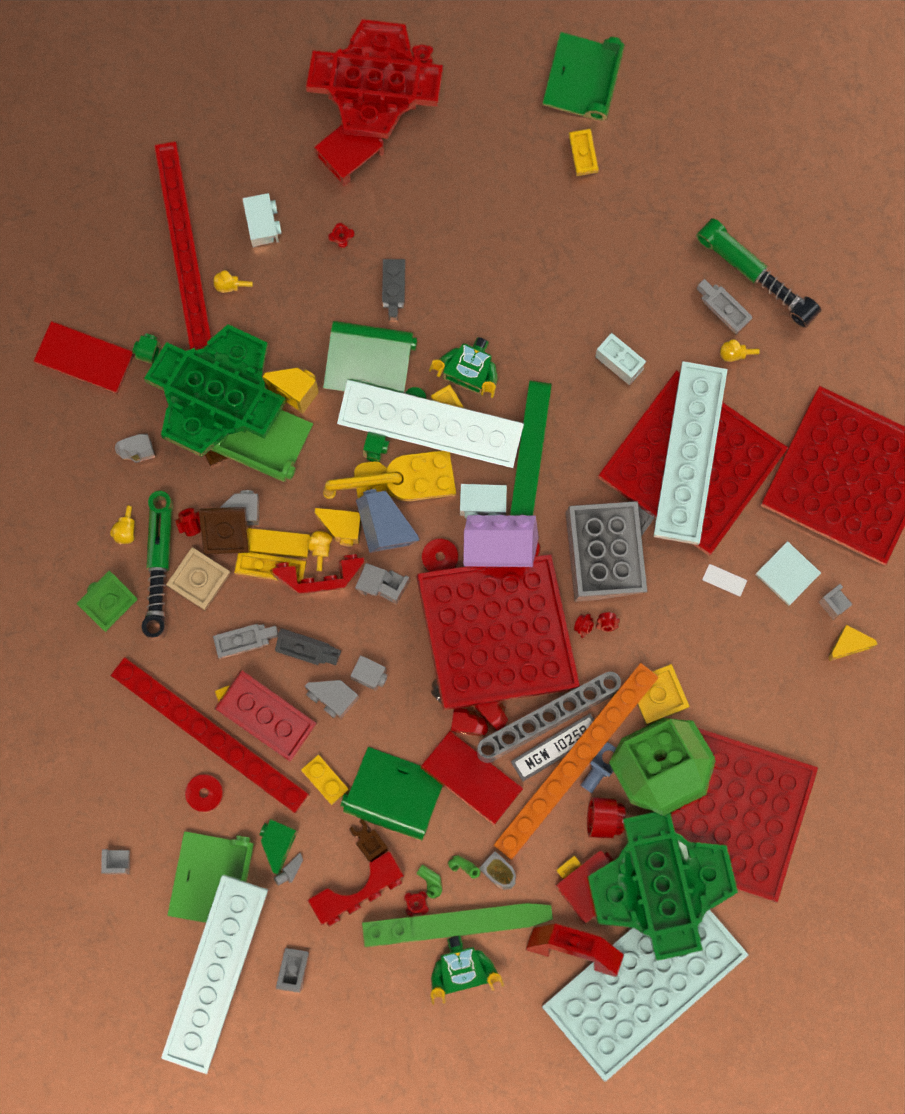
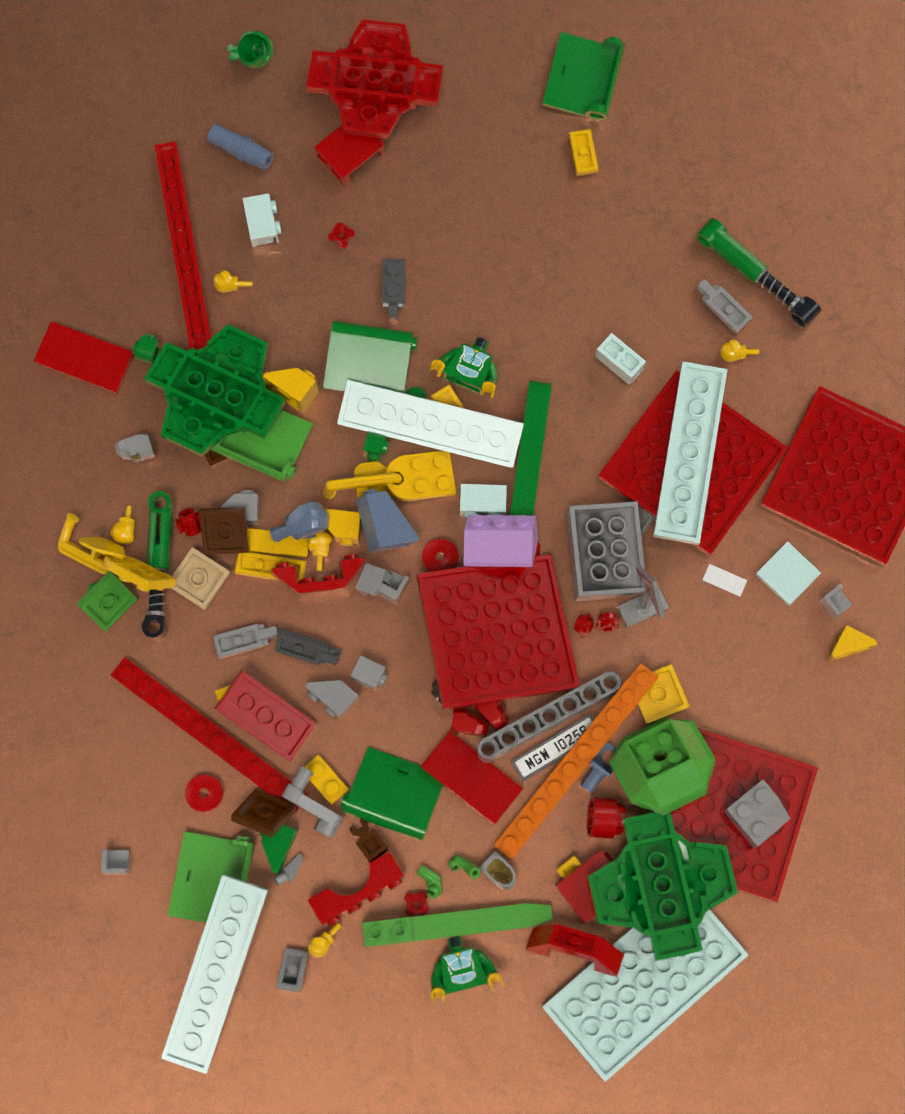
red plate [412,44,433,64] -> none
none -> yellow plate [58,513,176,592]
none -> sand blue piece [207,124,274,171]
none -> green hat [227,31,274,69]
none -> reddish brown tile [231,789,296,837]
none -> sand blue piece [270,502,329,542]
none -> light grey beam [281,766,344,839]
none -> yellow piece [308,922,342,958]
none -> light grey piece [617,566,669,628]
none -> light grey slope [723,780,790,848]

